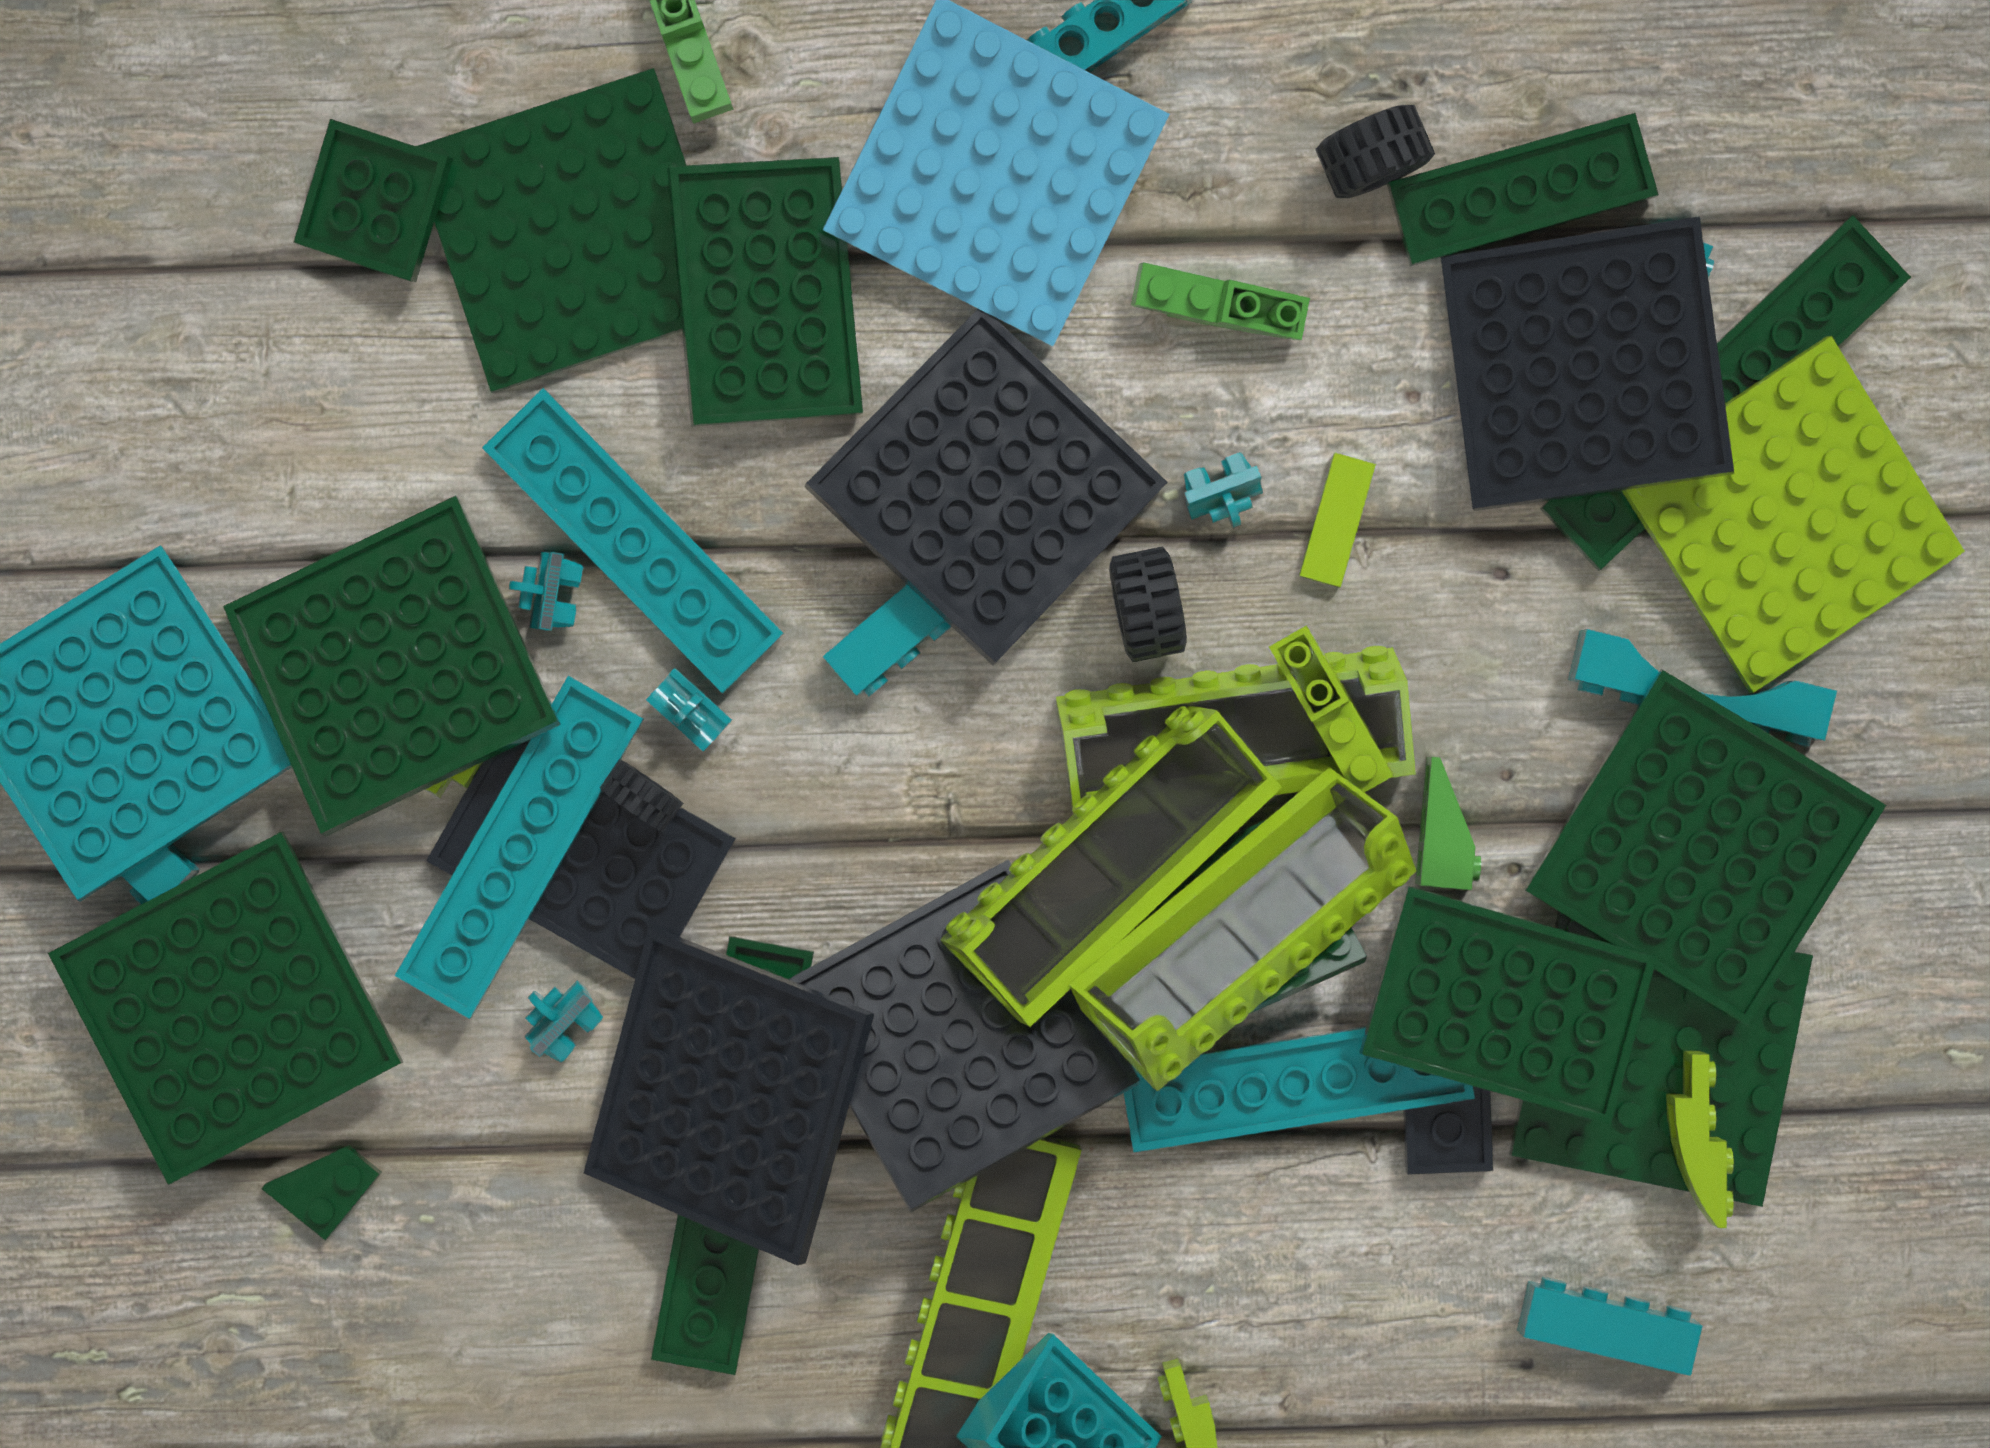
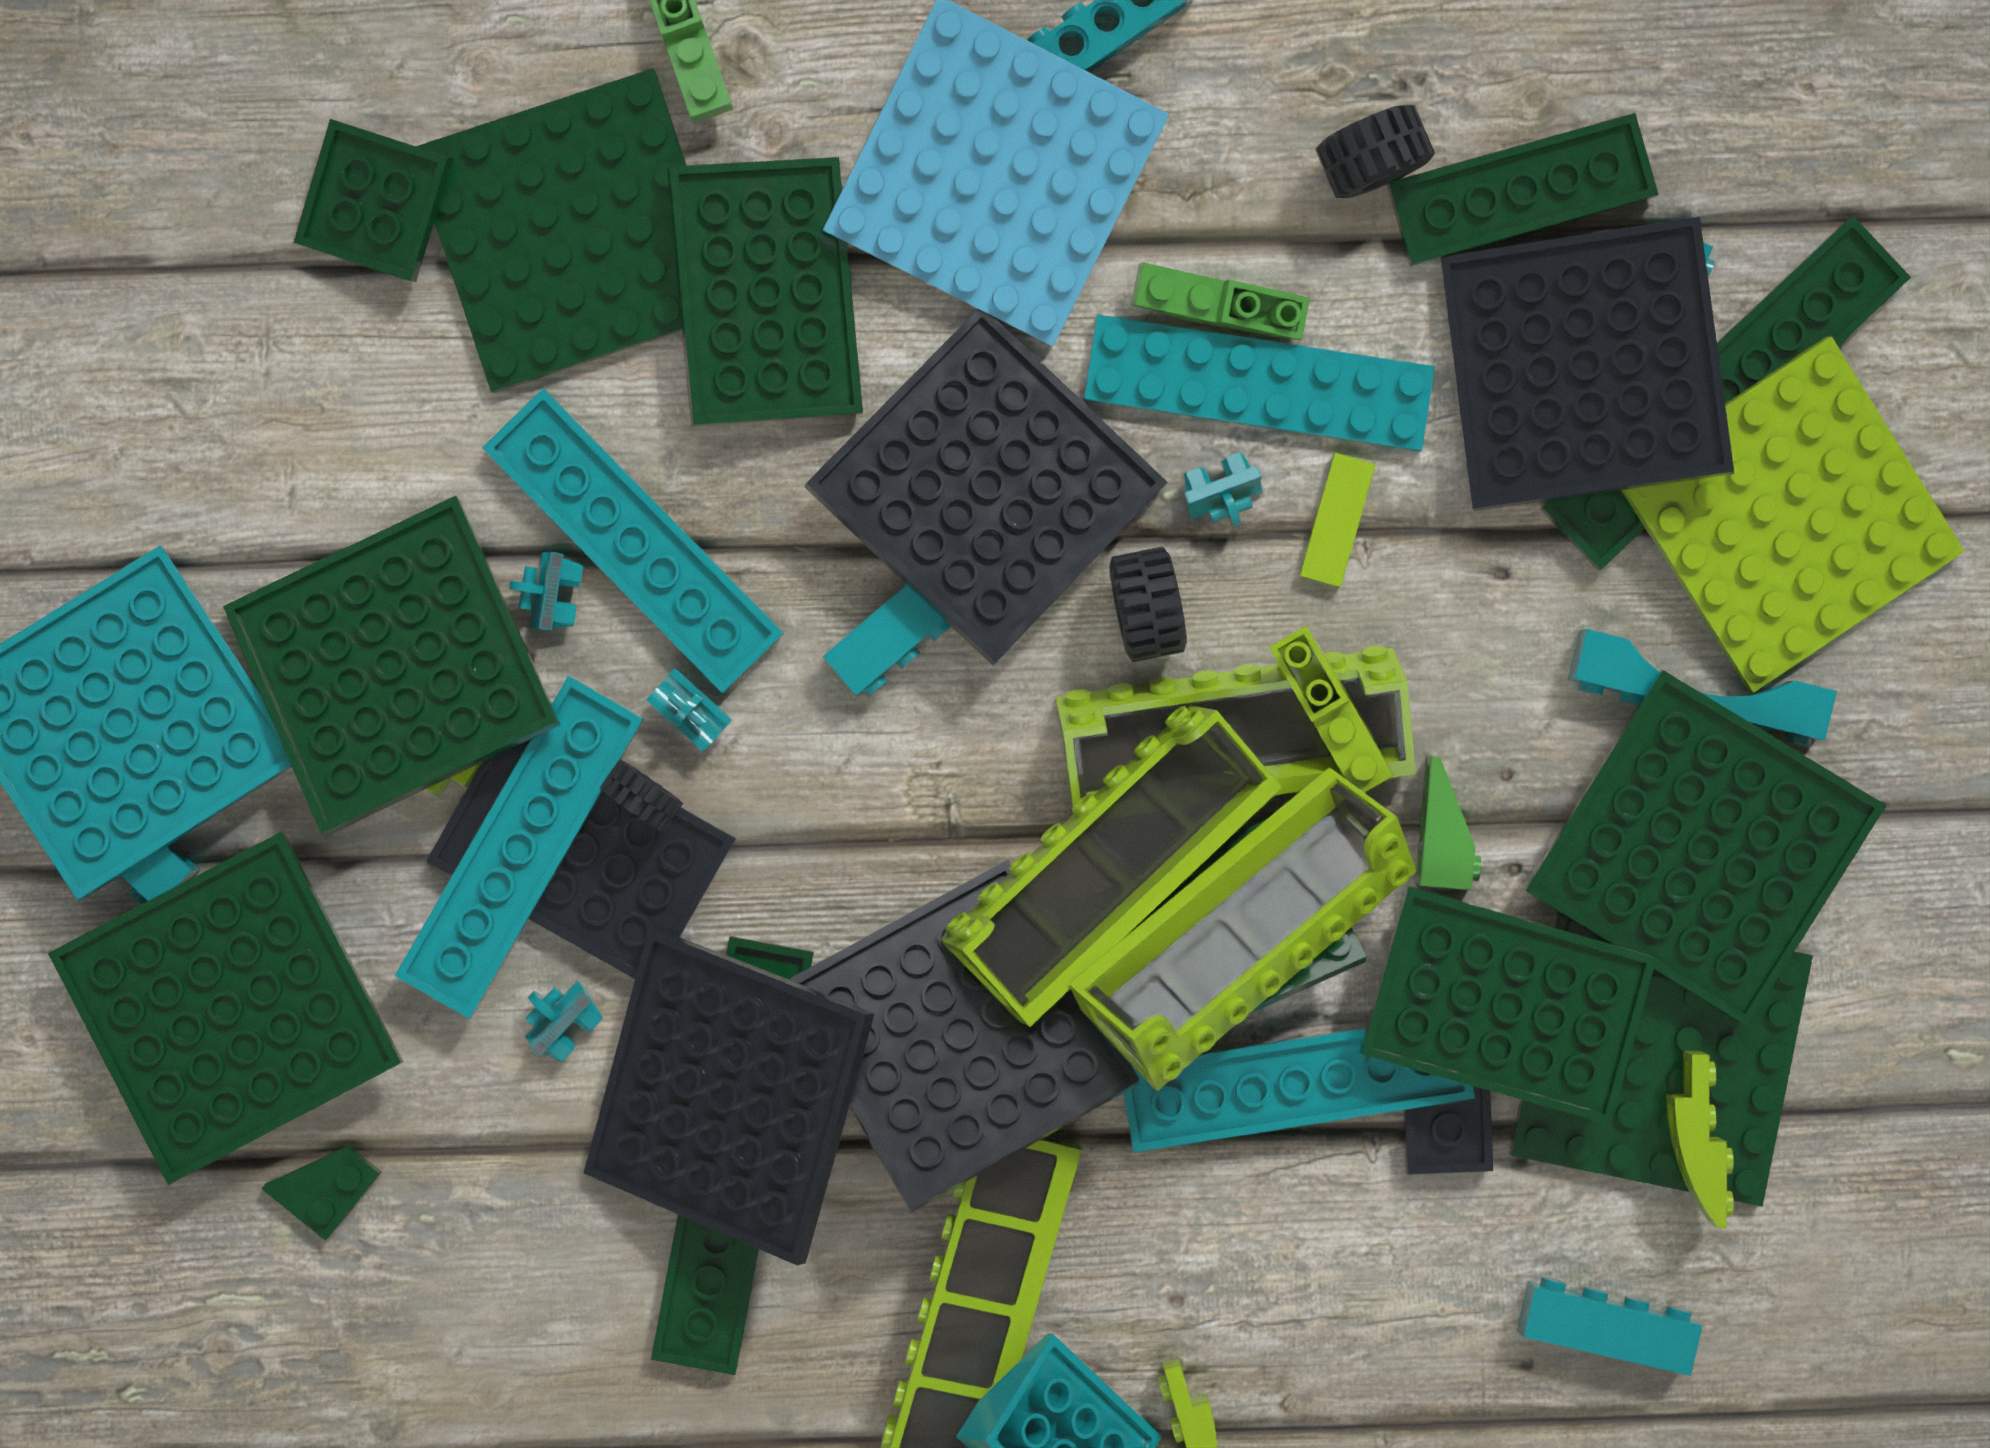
none -> teal plate [1084,315,1435,452]

